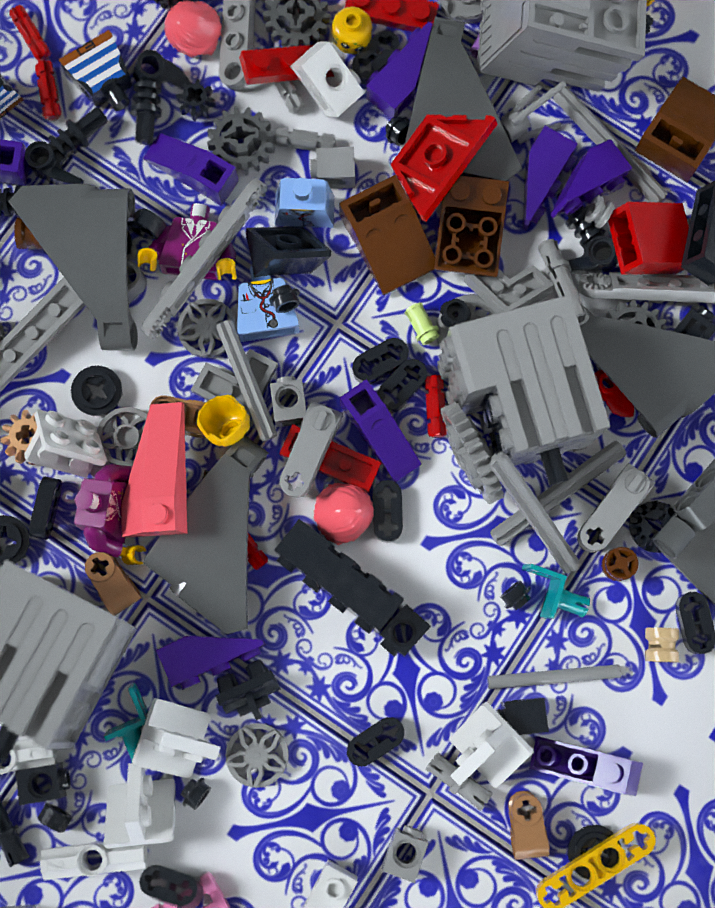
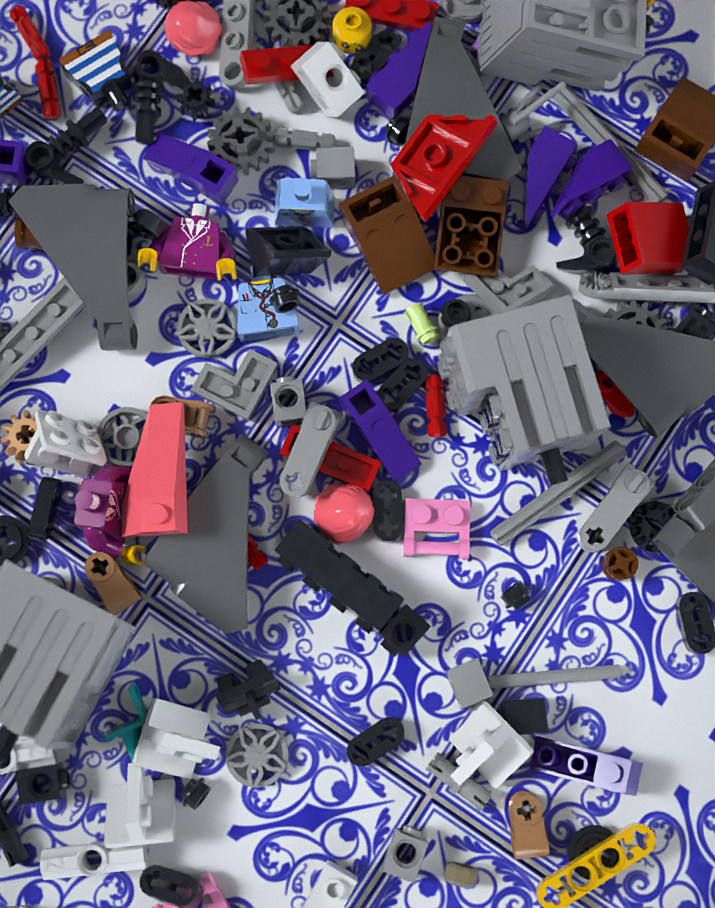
black axle [38,803,73,833] -> none
black gear [71,365,123,417] -> none
light grey plate [141,178,268,339] -> none
dark purple slope [156,636,266,690] -> none
yellow hair [197,395,250,447] -> none
light grey axle [216,320,277,441] -> none
light grey gear [440,401,504,504] -> none
light grey axle [490,452,579,574] -> none
teal bracket [522,564,590,619] -> none
light grey pin [538,239,589,325] -> none
light grey bush [584,195,614,228] -> none
tan wheel [645,628,679,662] -> none
none -> bright pink plate [403,498,470,559]
none -> dark tan tile [444,861,478,888]
none -> light grey brick [445,658,494,712]

